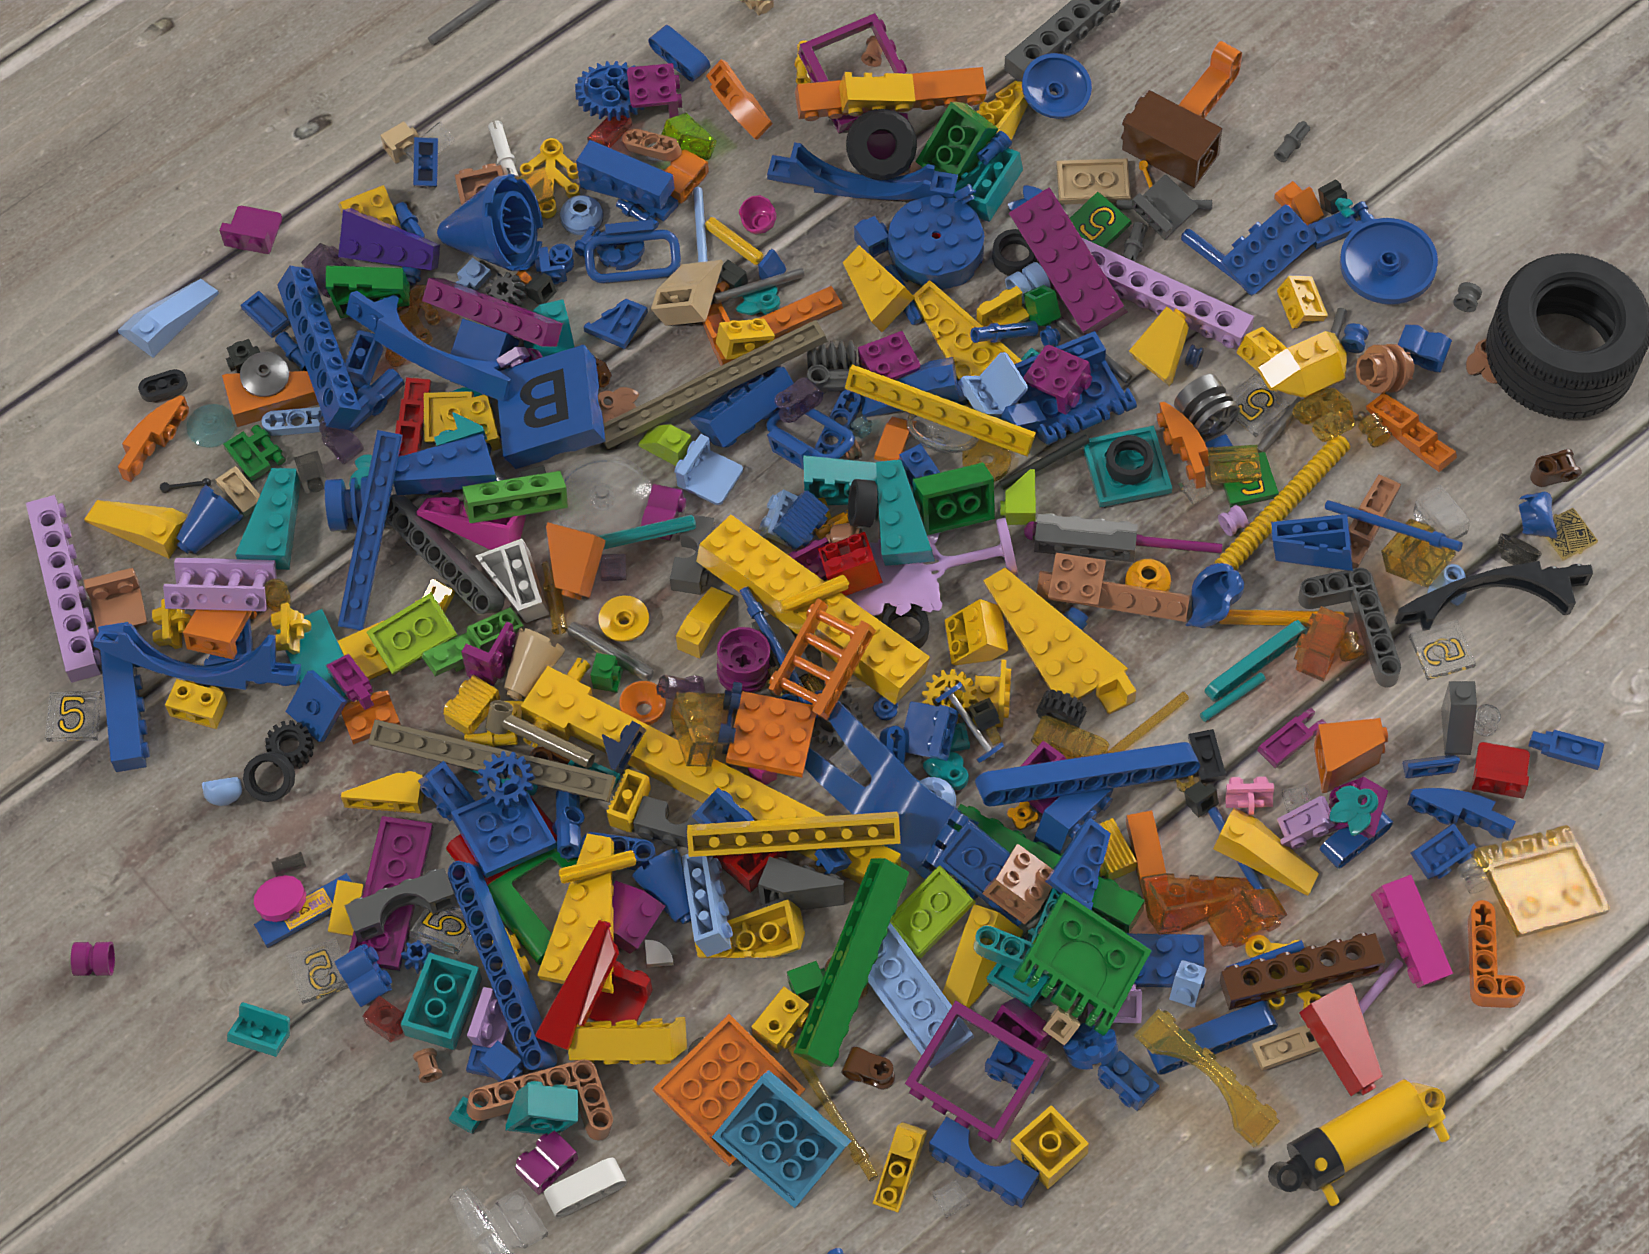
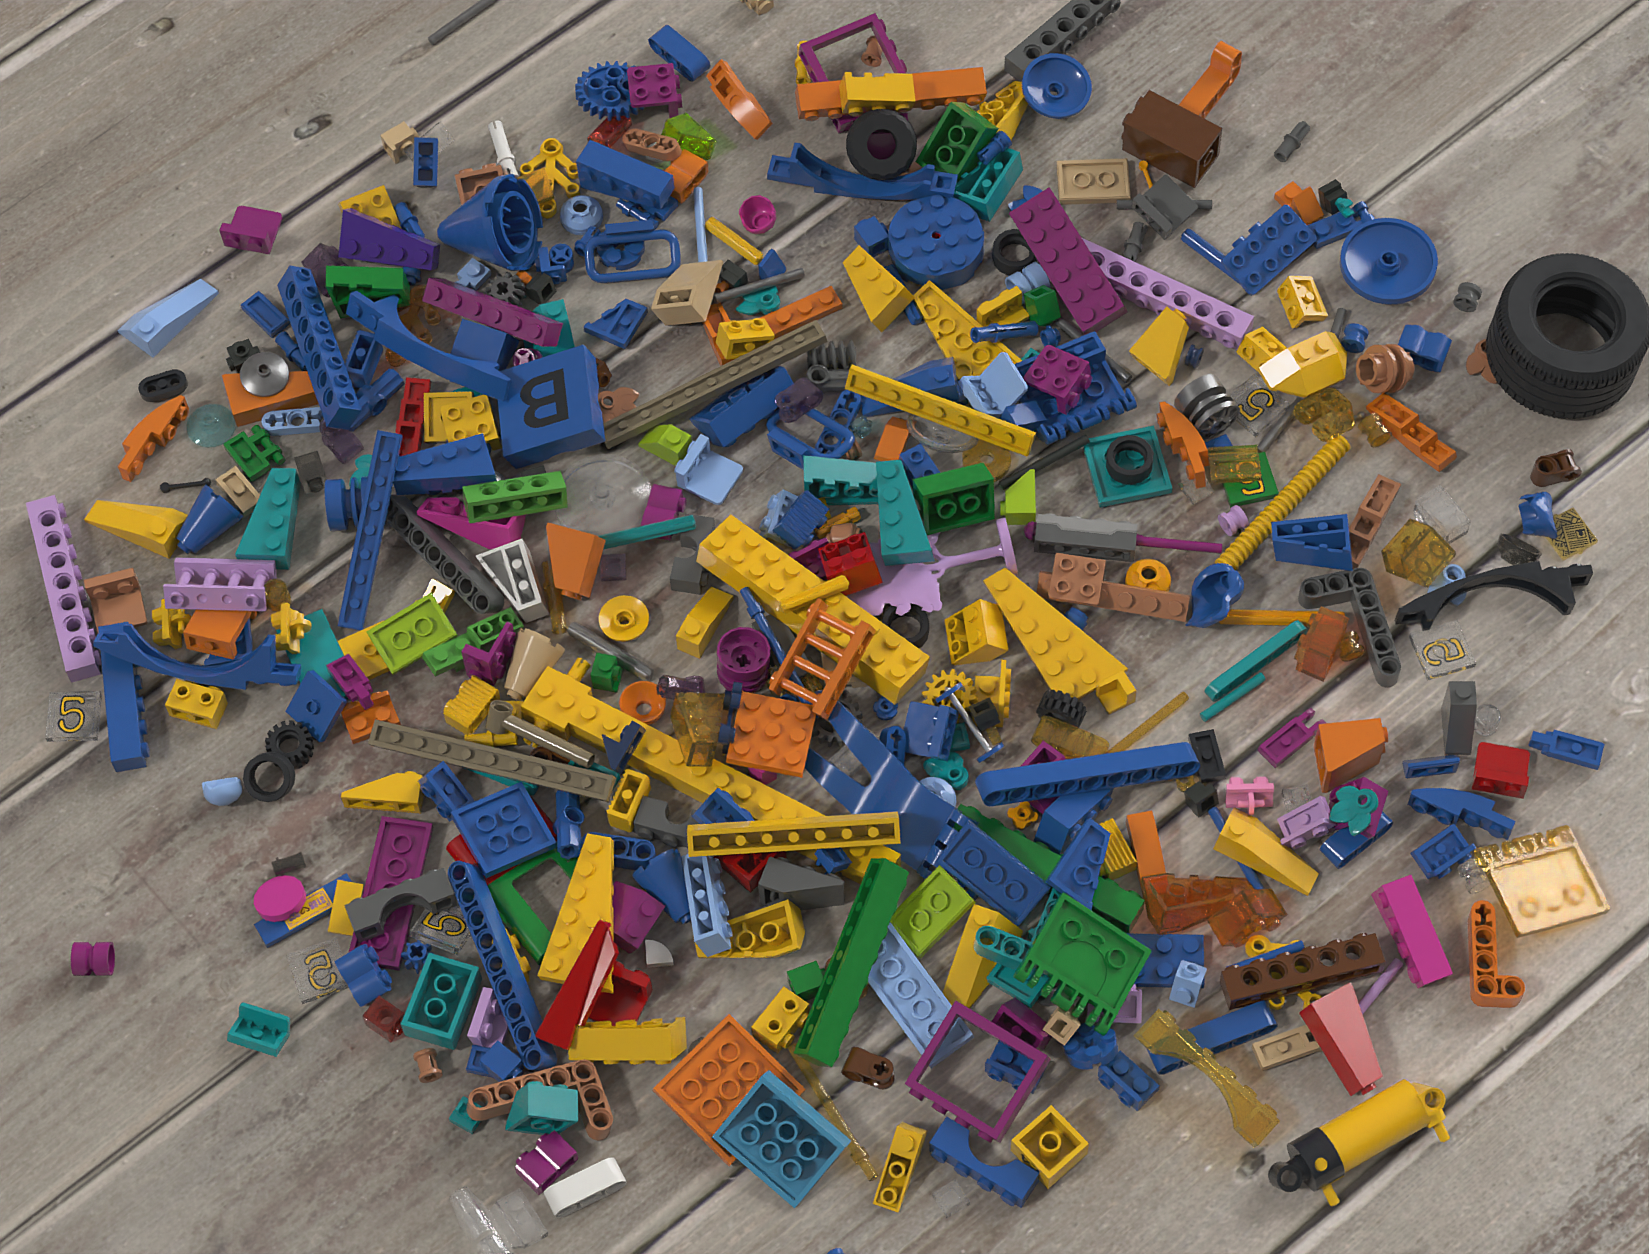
teal slope [434,412,487,446] -> none
blue gear [477,751,535,808] -> none
lavender plate [496,347,530,368] -> none
yellow axle [558,850,636,884] -> none
black tyre [848,479,877,527] -> none
magenta bracket [858,331,921,380] -> none
blue plate [954,184,976,205] -> none
nougat bracket [982,844,1053,924] -> none
green tile [1069,192,1132,249] -> none
blue bar [1325,500,1463,552] -> none

